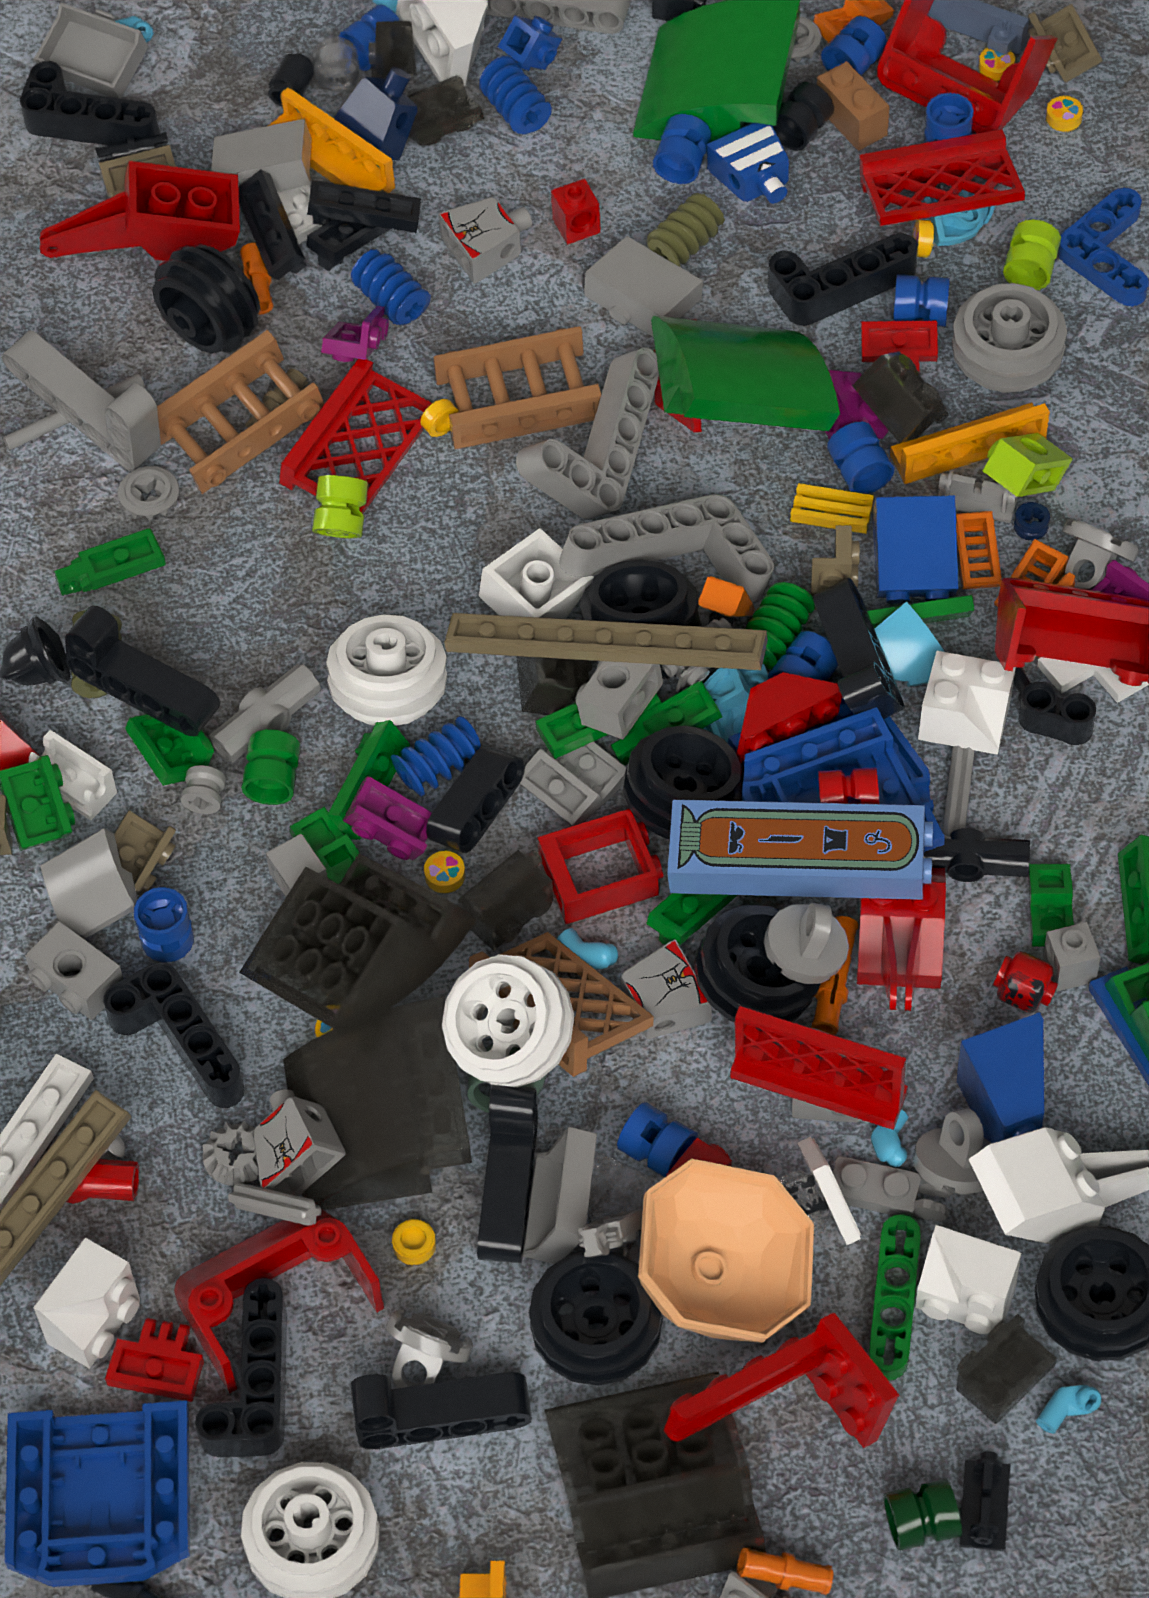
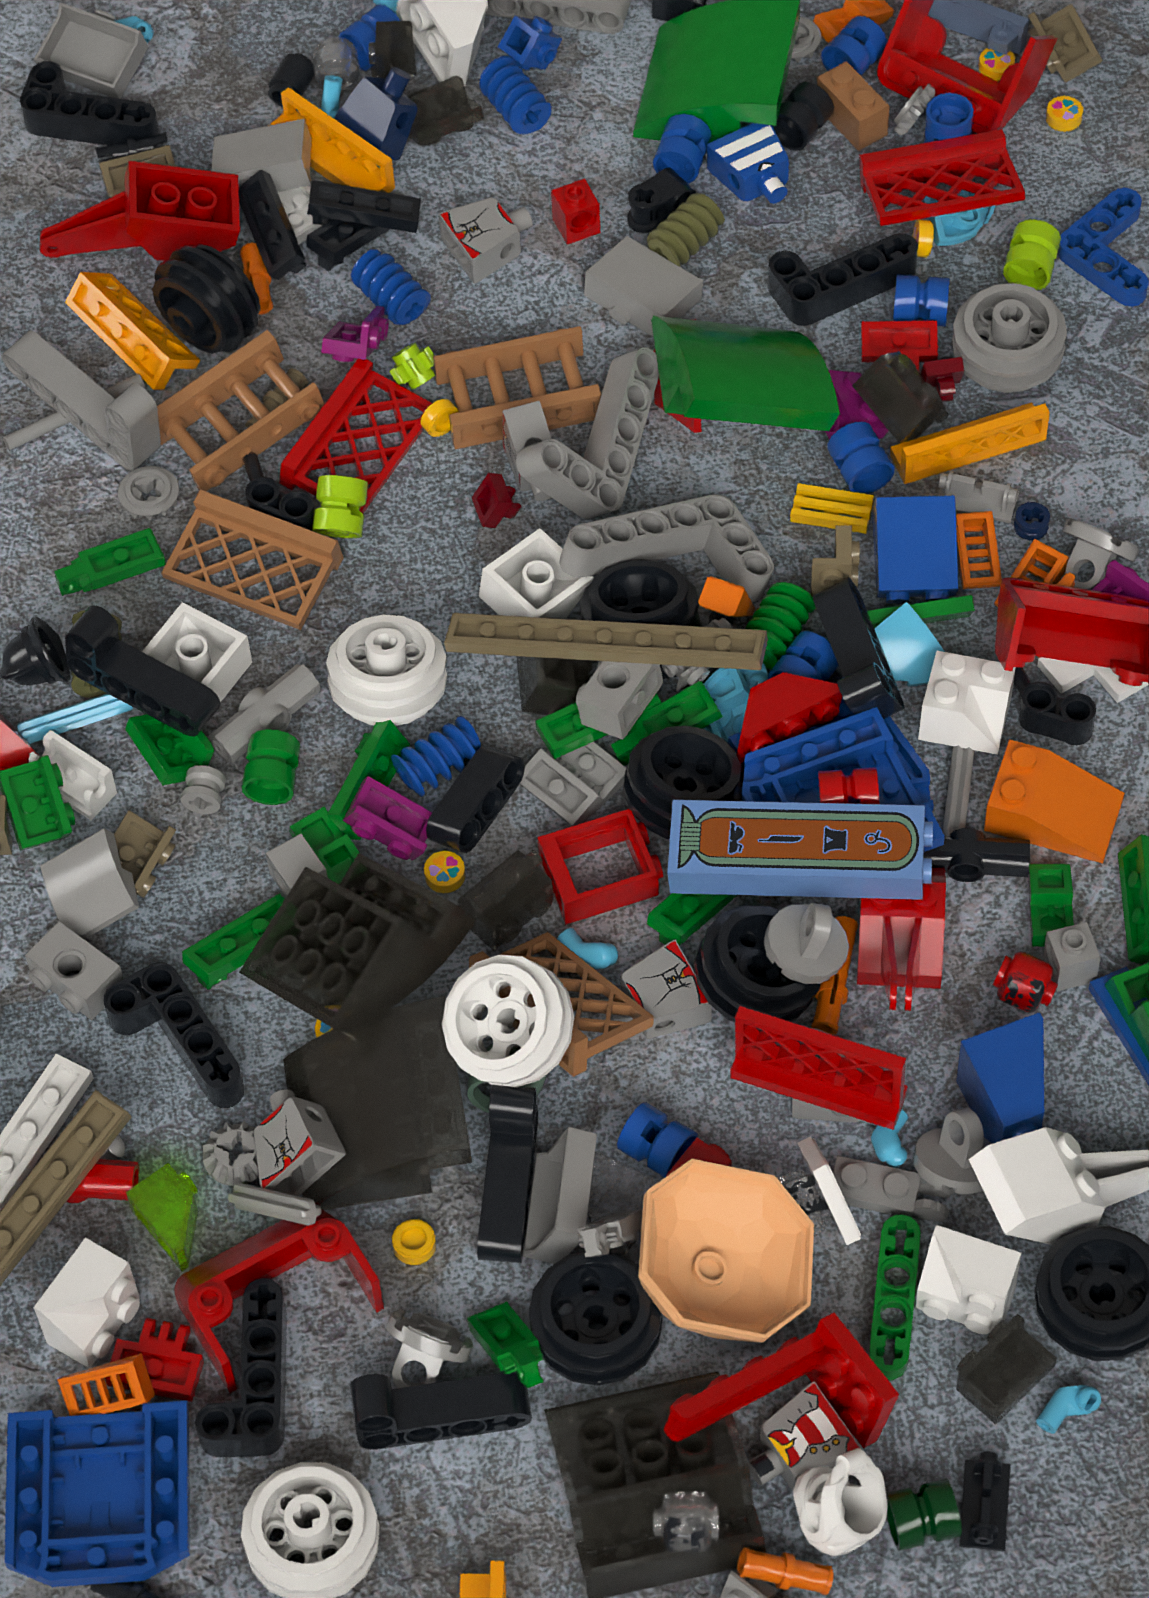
blue wheel [134,887,194,963] -> none
lime brick [983,433,1073,497] -> none
none -> medium azure axle [17,693,133,744]
none -> orange slope [57,1353,155,1416]
none -> light orange fence [65,272,200,390]
none -> clear neon green slope [126,1163,198,1272]
none -> white slope [142,602,252,702]
none -> medium nougat fence [161,489,344,630]
none -> green hinge [182,894,306,990]
none -> black beam [243,453,314,531]
none -> medium azure arm [321,75,343,118]
none -> lime gear [389,342,436,389]
none -> green hinge [467,1301,543,1389]
none -> dark red tile [471,473,522,528]
none -> light grey torso [502,400,552,501]
none -> black piece [627,168,697,233]
none -> clear head [653,1491,719,1552]
none -> torso [747,1382,862,1491]
none -> white helmet [793,1448,887,1556]
none -> light grey gear [893,83,935,135]
none -> dark red tile [920,357,965,402]
none -> orange slope [984,739,1125,864]

